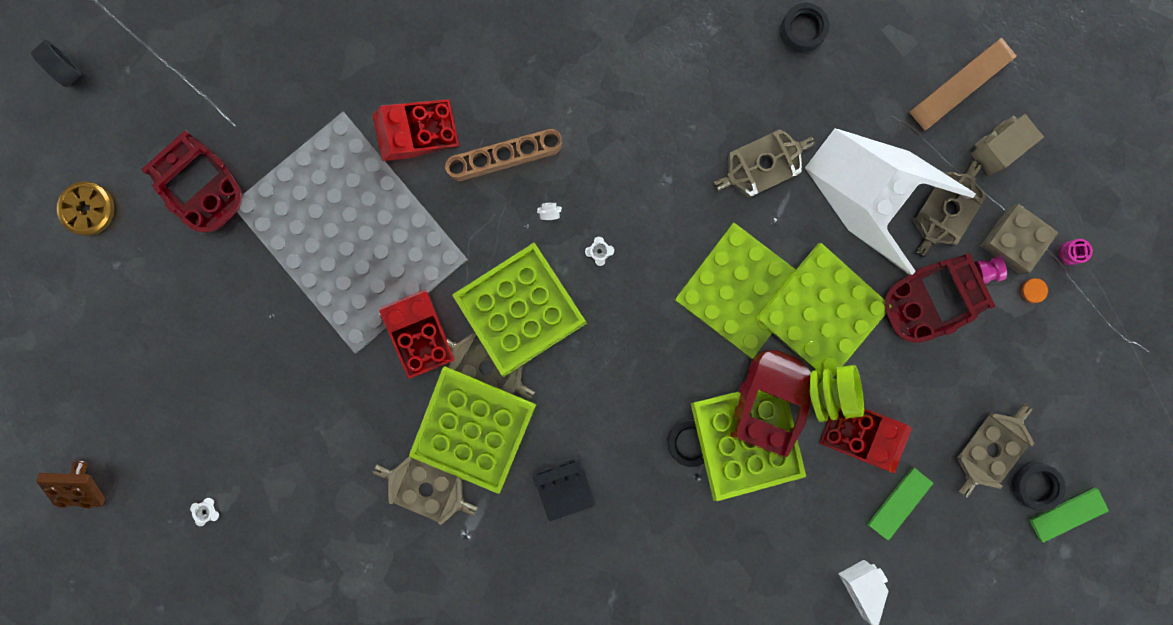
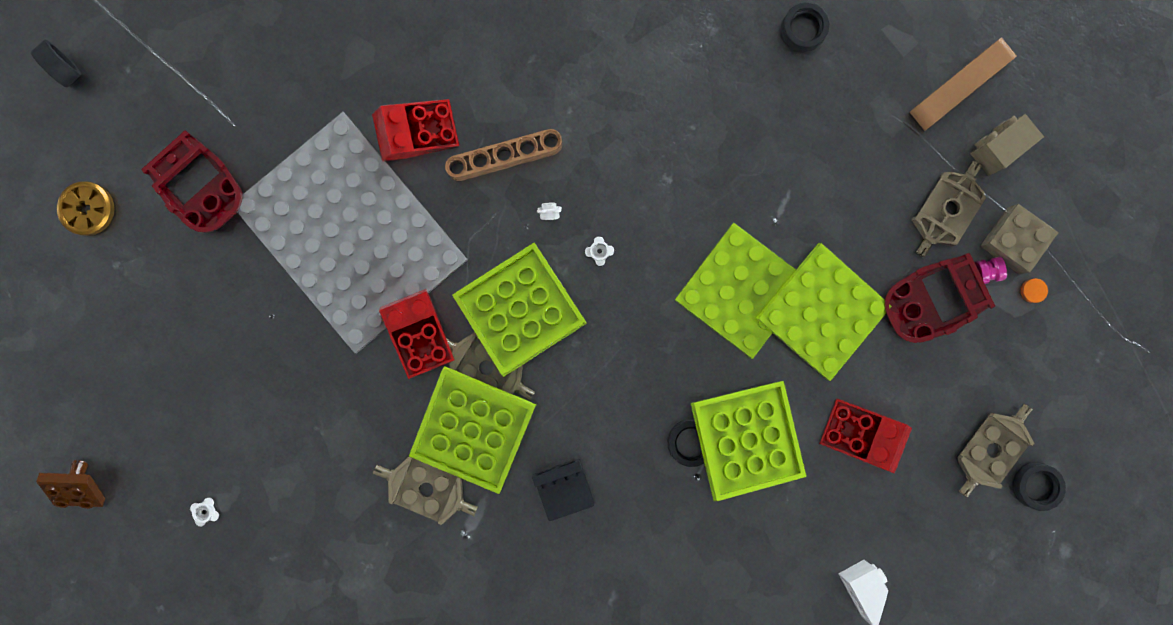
dark tan plate [714,129,815,198] -> none
dark red slope [730,350,811,457] -> none
white windscreen [805,128,976,275] -> none
lime wheel [810,365,864,422] -> none
bright green tile [867,467,934,541] -> none
bright green tile [1029,488,1109,543] -> none
dark pink wheel [1058,239,1093,265] -> none

